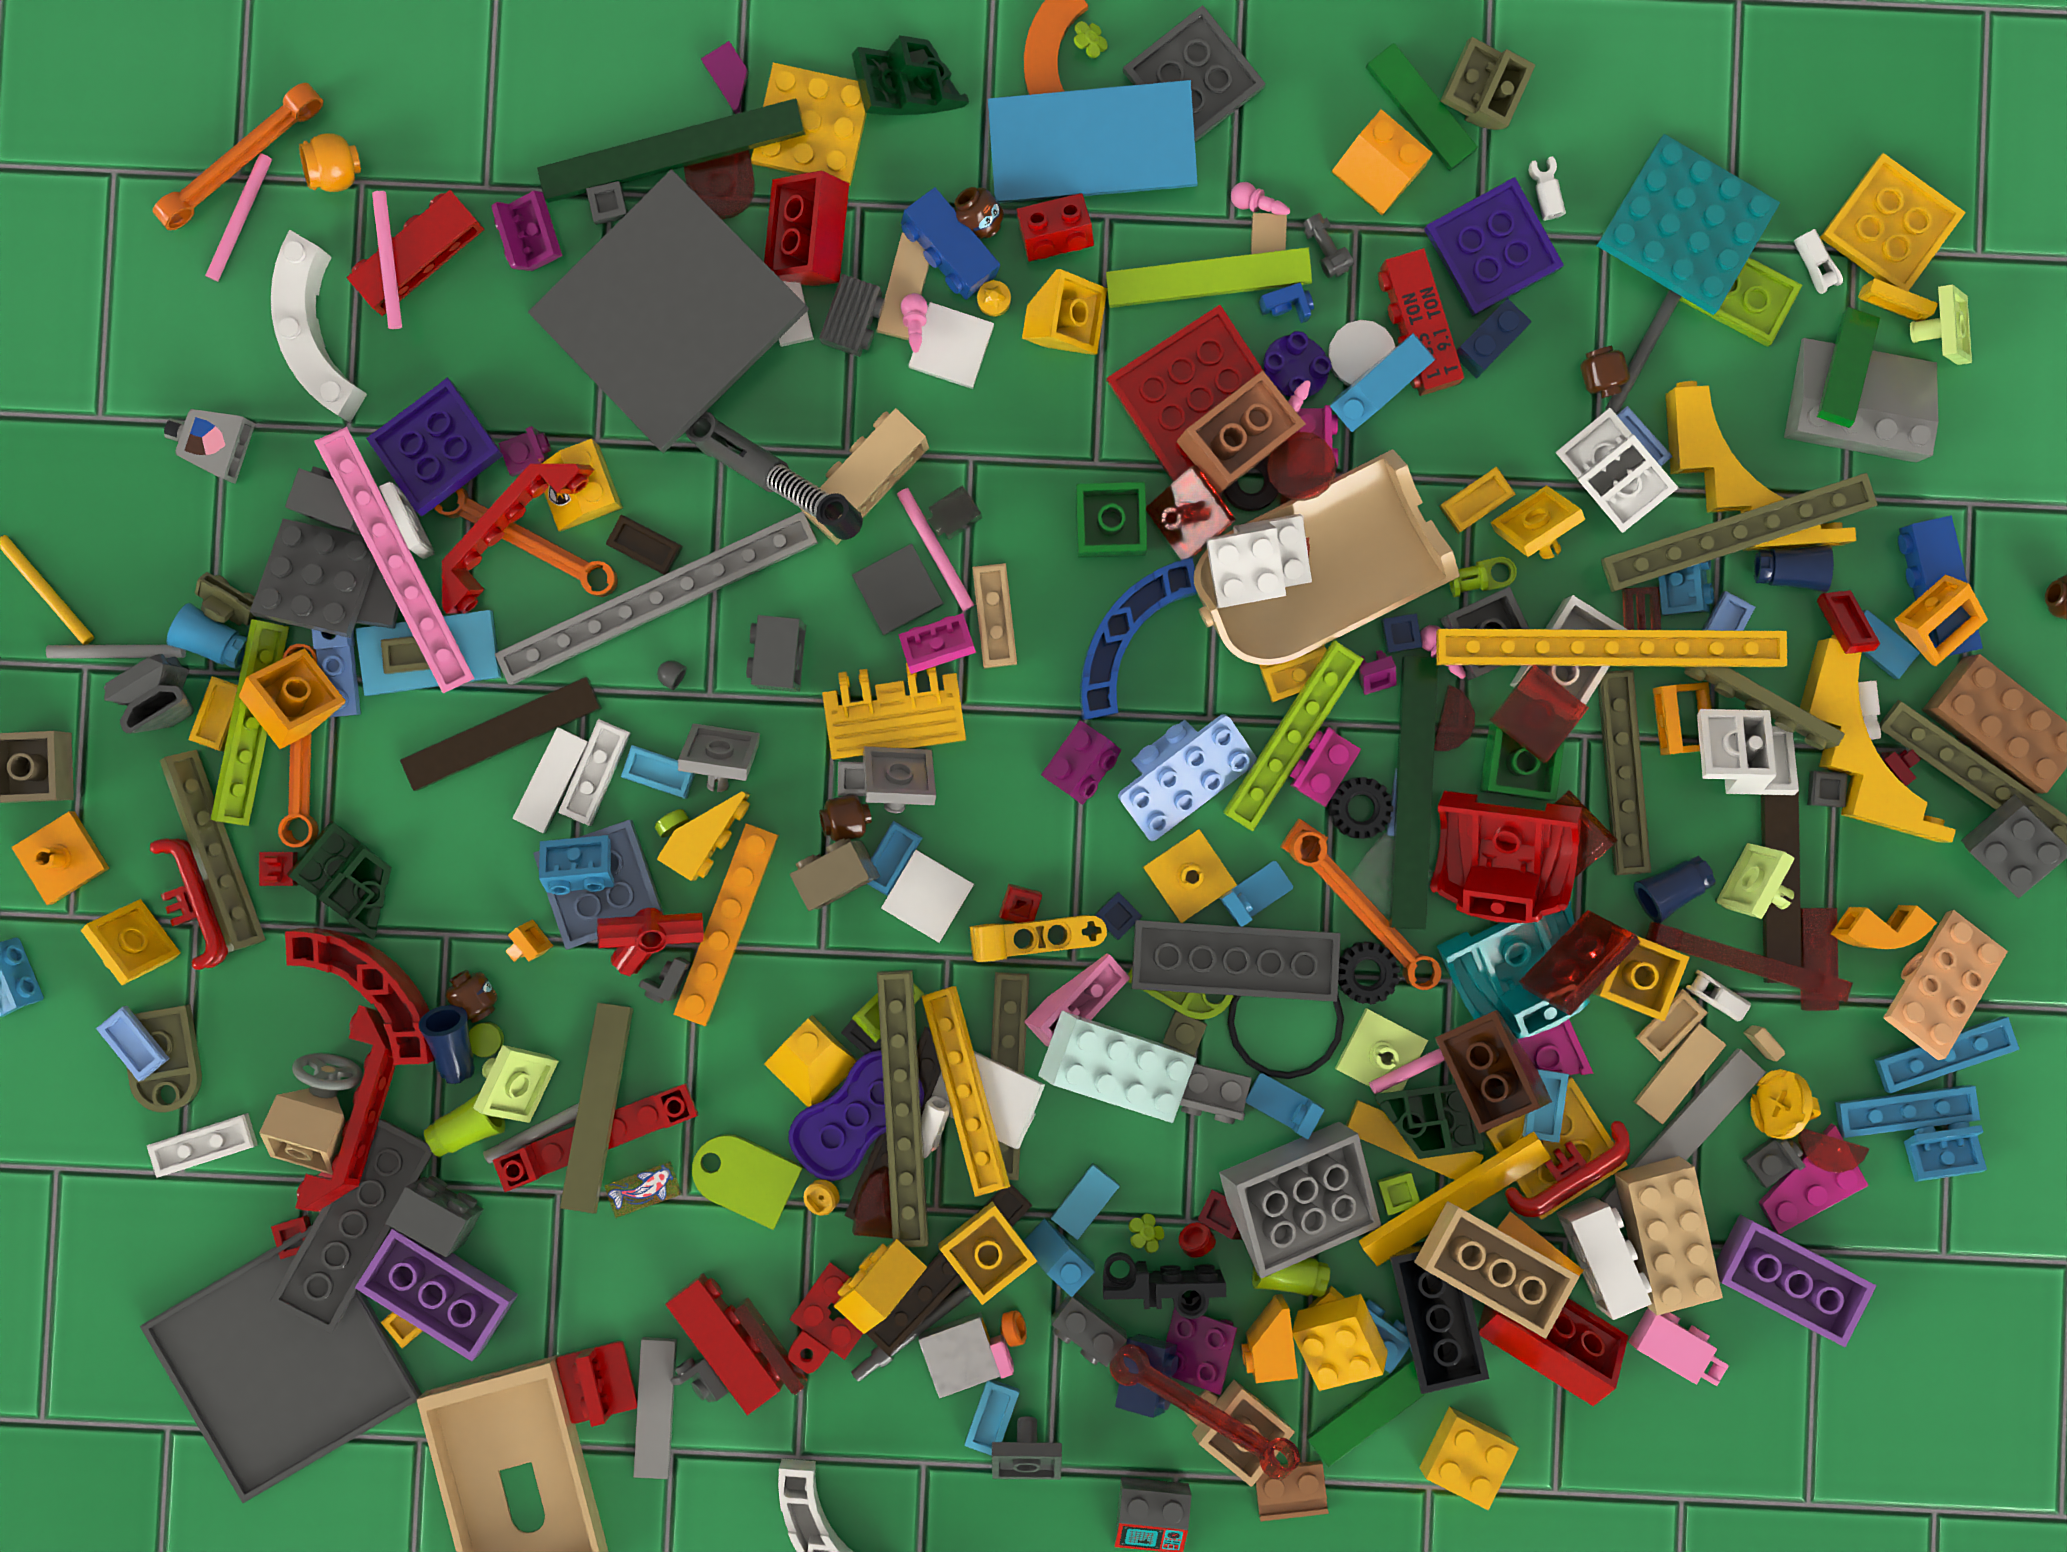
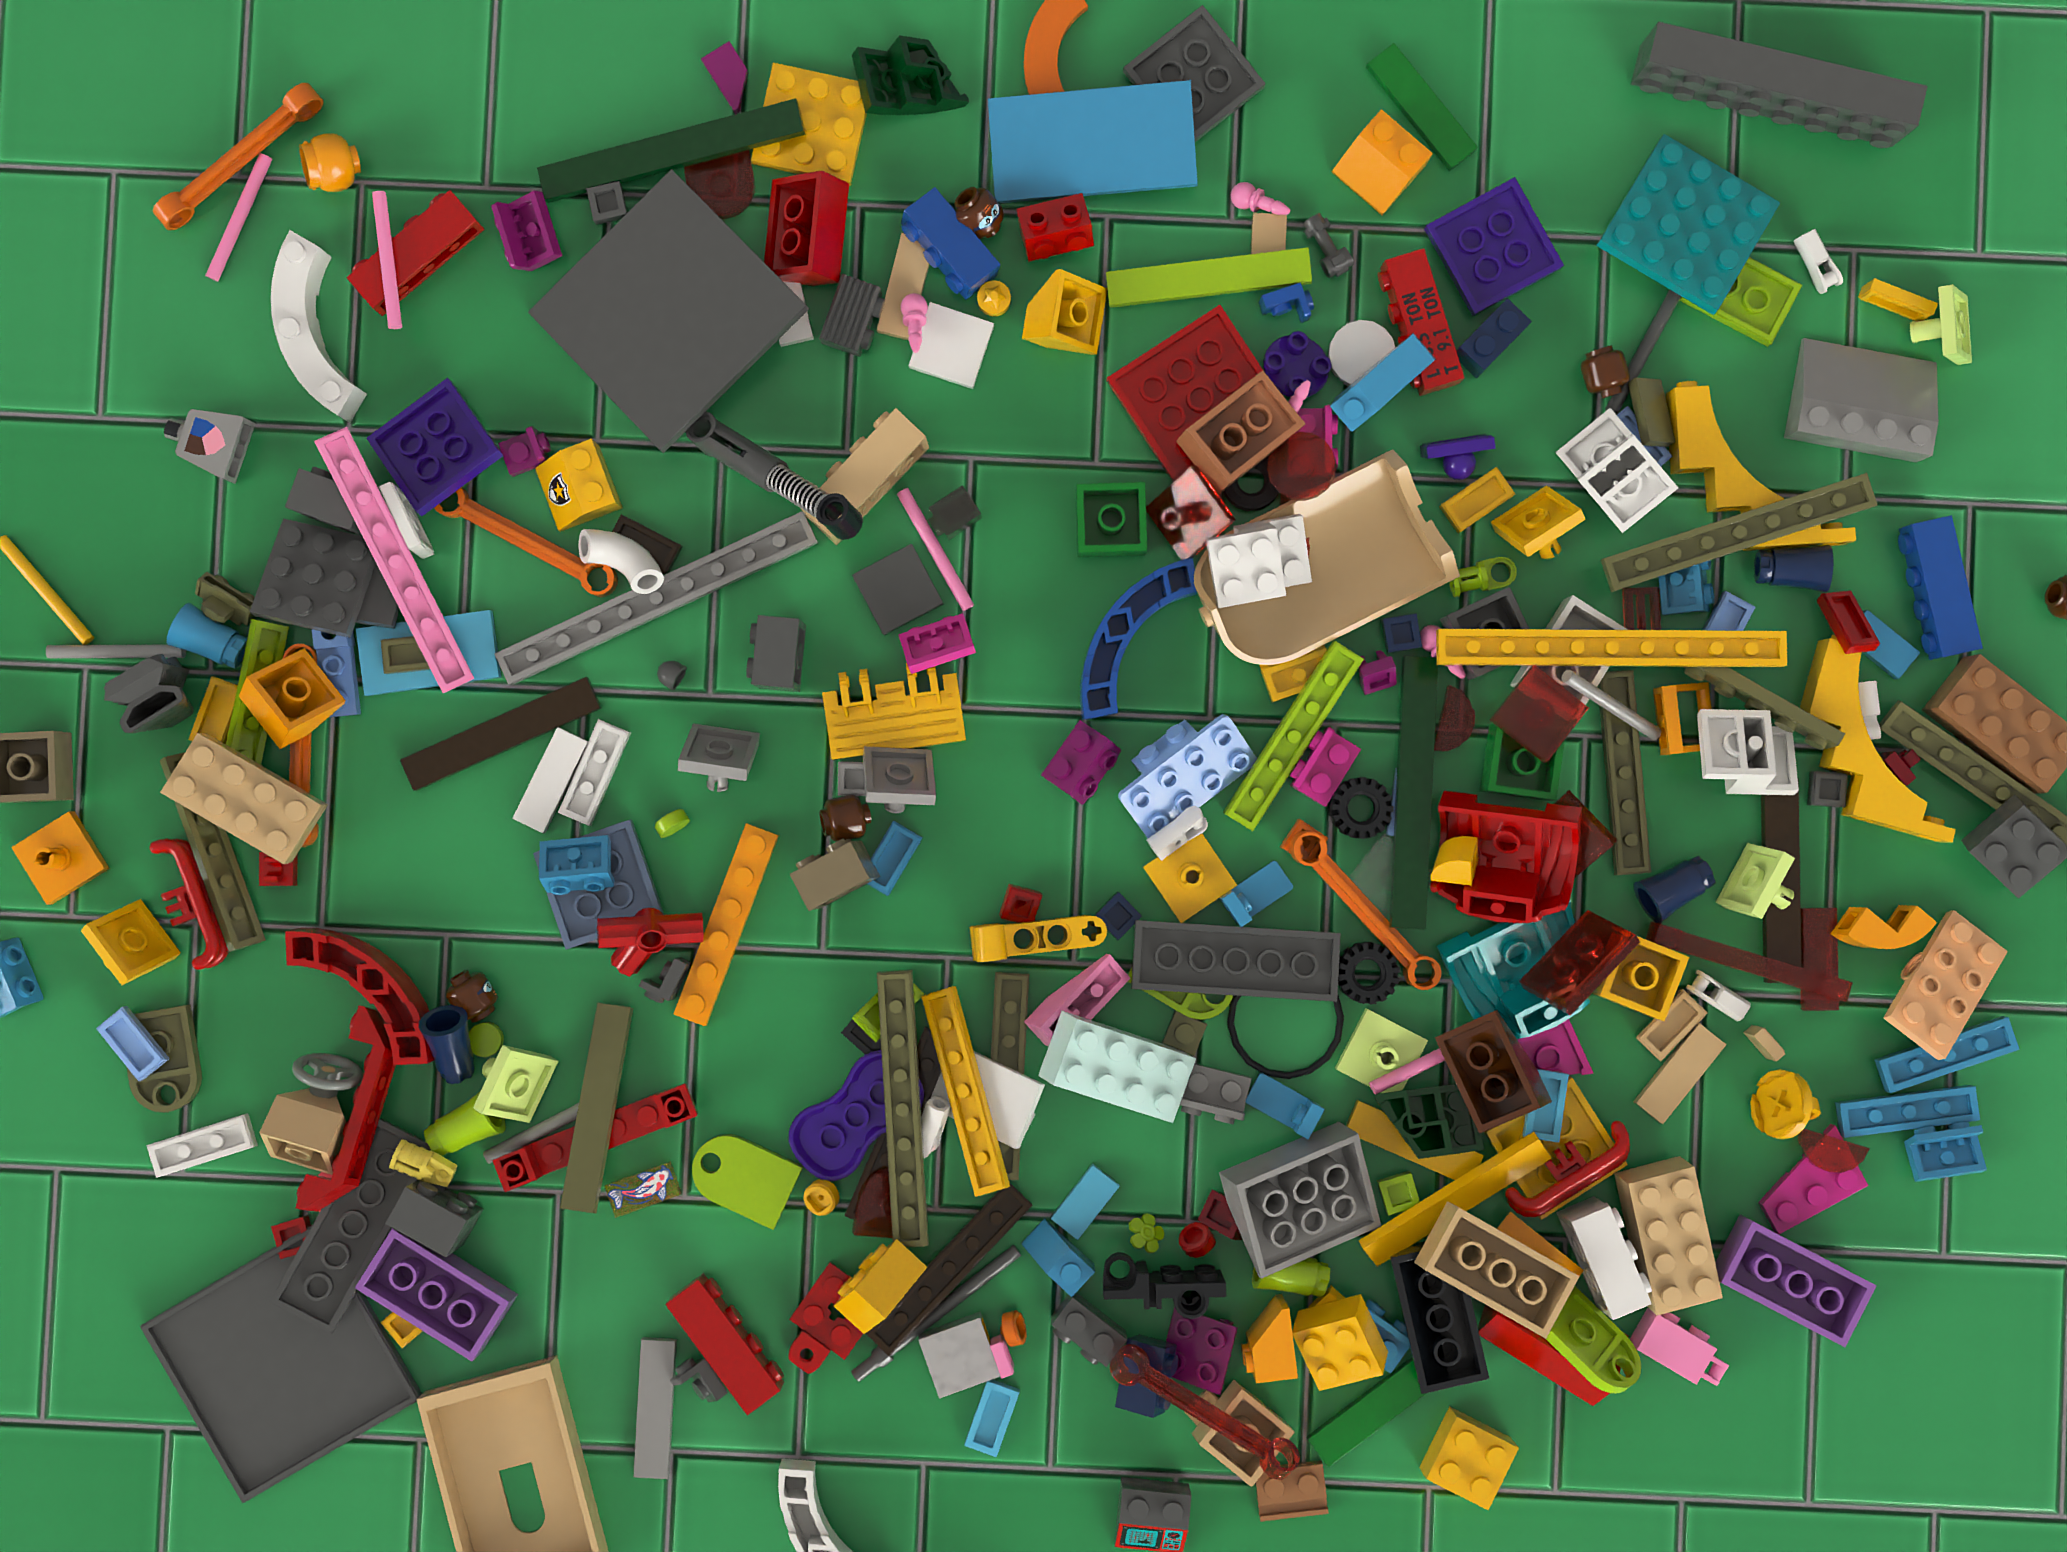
dark green slope [287,821,392,939] -> none
red slope [442,463,594,614] -> none
light orange tile [505,919,553,962] -> none
red bracket [556,1341,638,1427] -> none
medium azure tile [621,745,695,799] -> none
yellow slope [657,791,751,881] -> none
clear red tile [734,1297,808,1395] -> none
yellow slope [764,1015,858,1107] -> none
white tile [881,850,974,943] -> none
yellow brick [938,1201,1037,1305] -> none
tan tile [972,563,1017,669] -> none
dark grey tile [992,1417,1062,1480] -> none
lime plant [1074,21,1108,58] -> none
olive brick [1440,37,1536,130] -> none
white bar [1528,156,1566,221] -> none
light grey tile [1601,1048,1766,1220] -> none
dark grey bracket [1742,1137,1806,1188] -> none
green tile [1817,307,1880,428] -> none
yellow plate [1820,153,1966,291] -> none
light orange tile [1894,574,1988,666] -> none
none -> tan brick [160,733,328,864]
none -> light yellow hinge [389,1139,457,1187]
none -> white cylinder [578,529,664,594]
none -> white bar [1146,806,1208,861]
none -> dark purple tile [1420,434,1496,480]
none -> yellow brick [1431,836,1478,886]
none -> lime tile [1546,1286,1641,1393]
none -> light grey bar [1561,670,1662,740]
none -> olive tile [1628,377,1675,447]
none -> dark grey brick [1631,21,1928,148]

